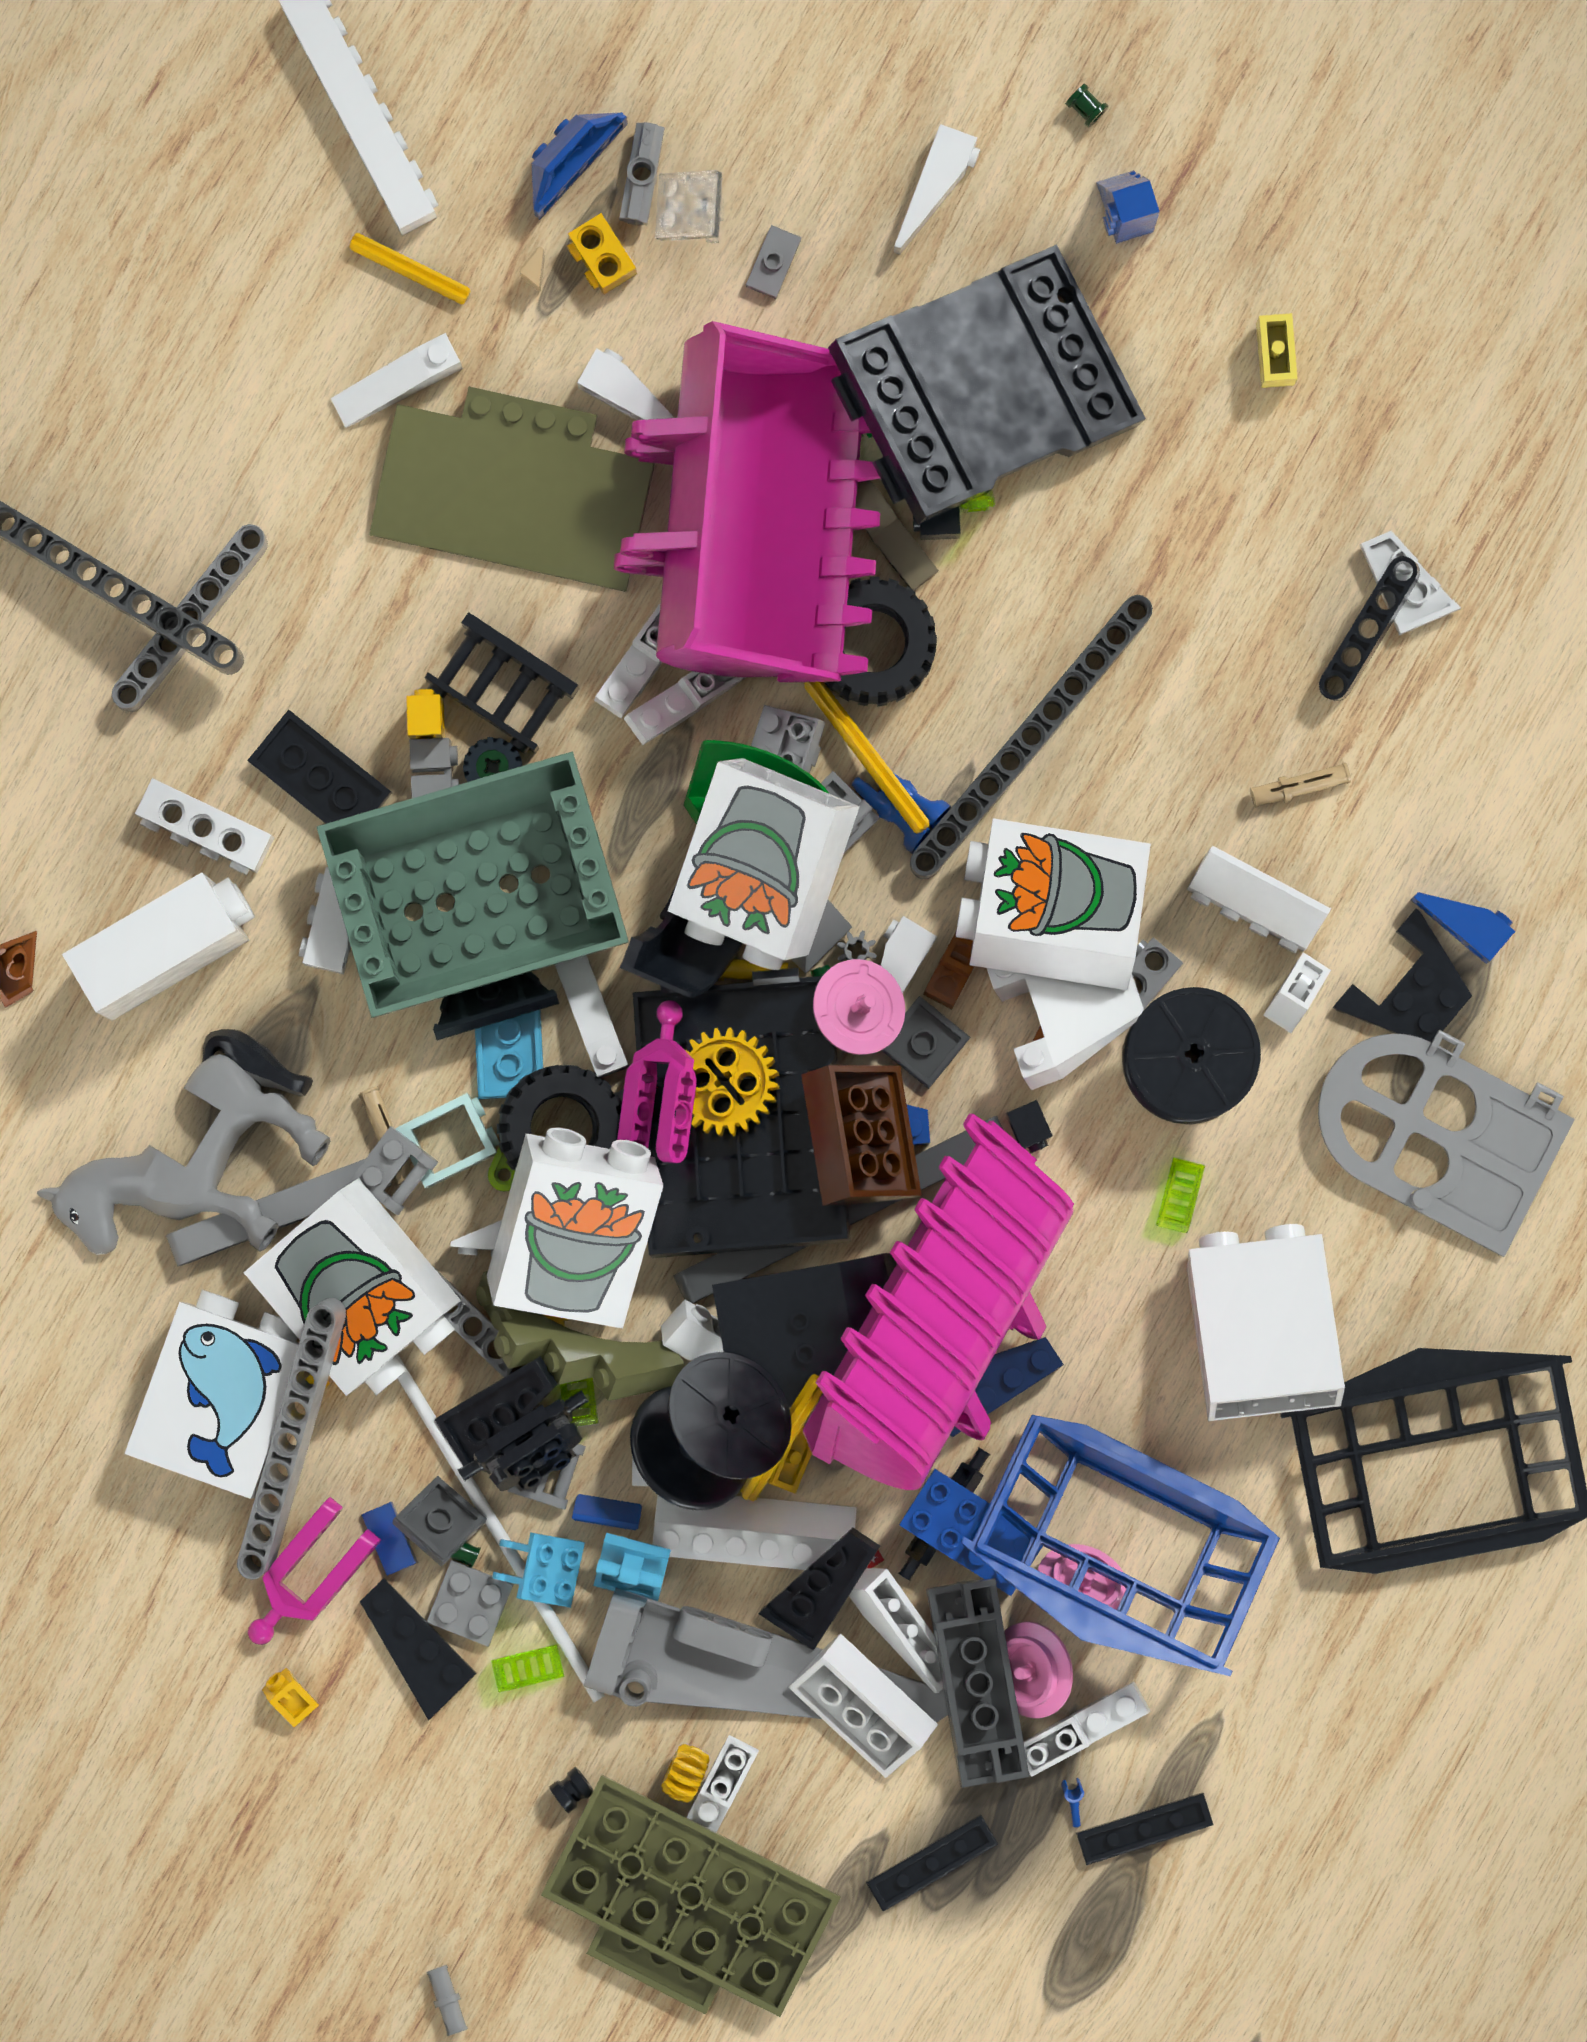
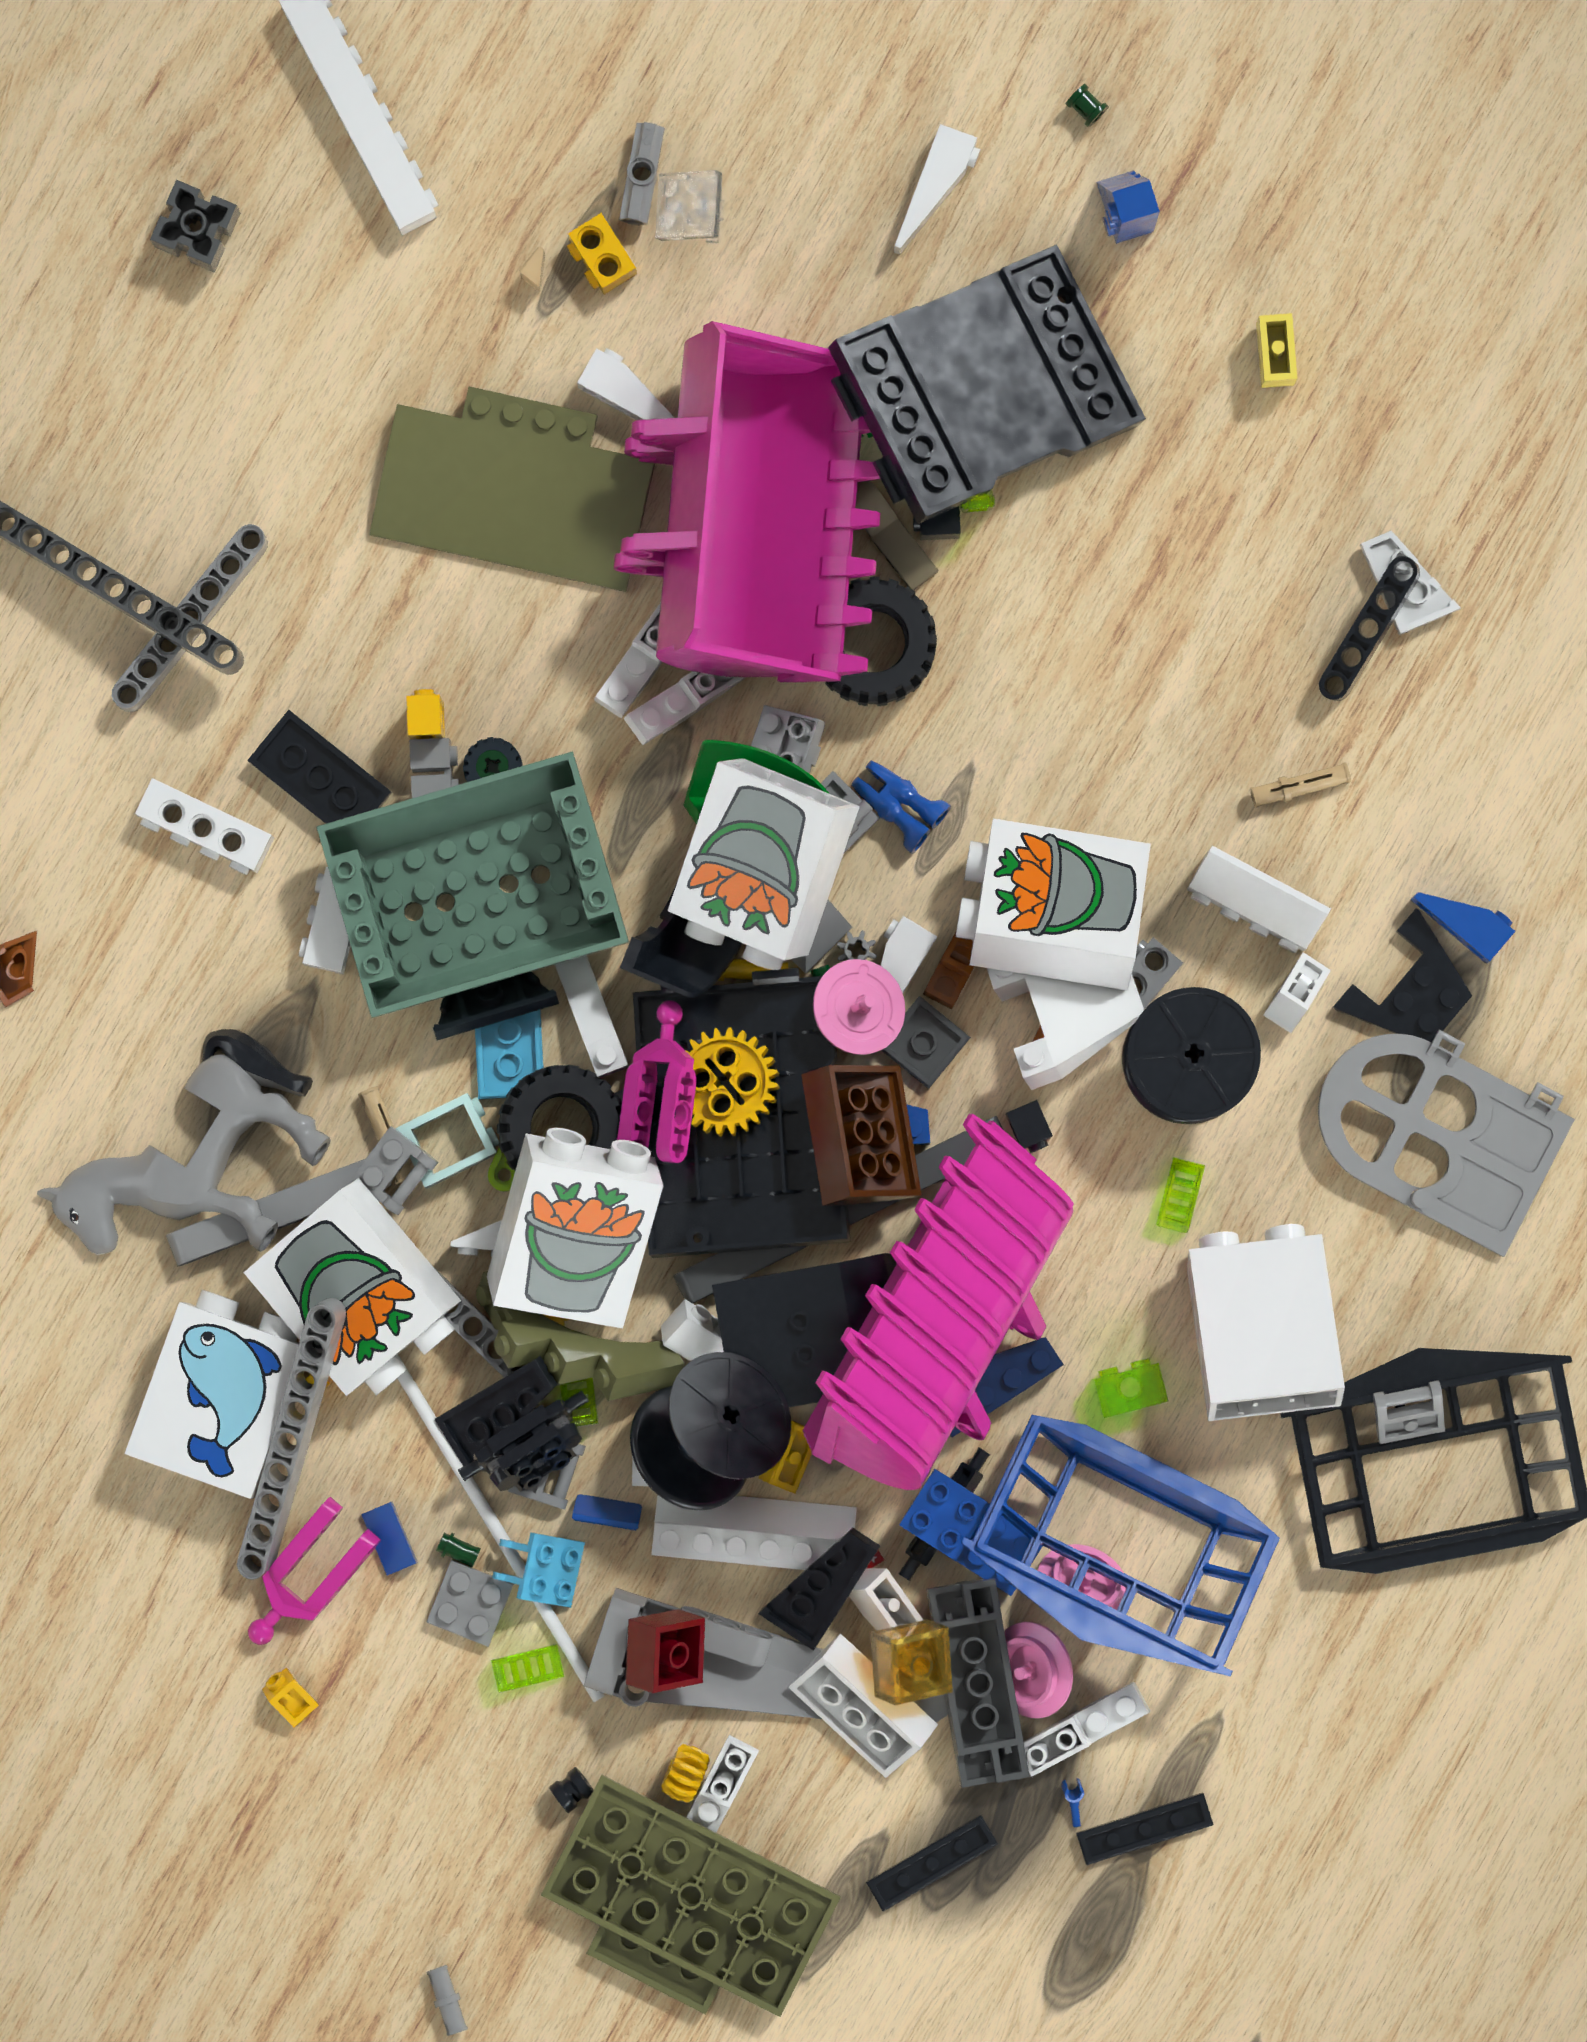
white brick [62,872,255,1021] -> none
white slope [331,333,463,428] -> none
yellow axle [349,233,470,304] -> none
black wing [360,1578,477,1721] -> none
dark grey tile [392,1476,487,1567] -> none
black fence [424,612,580,754] -> none
blue wedge [531,112,628,220] -> none
medium azure plate [593,1533,671,1601] -> none
yellow axle [740,1374,823,1501] -> none
light grey plate [746,225,801,299] -> none
yellow axle [804,682,929,834] -> none
dark grey beam [910,595,1153,879] -> none
none -> dark grey brick [150,179,241,273]
none -> dark red brick [626,1609,705,1693]
none -> clear yellow brick [870,1619,953,1705]
none -> clear neon green brick [1092,1358,1169,1418]
none -> light grey plate [1373,1380,1445,1444]

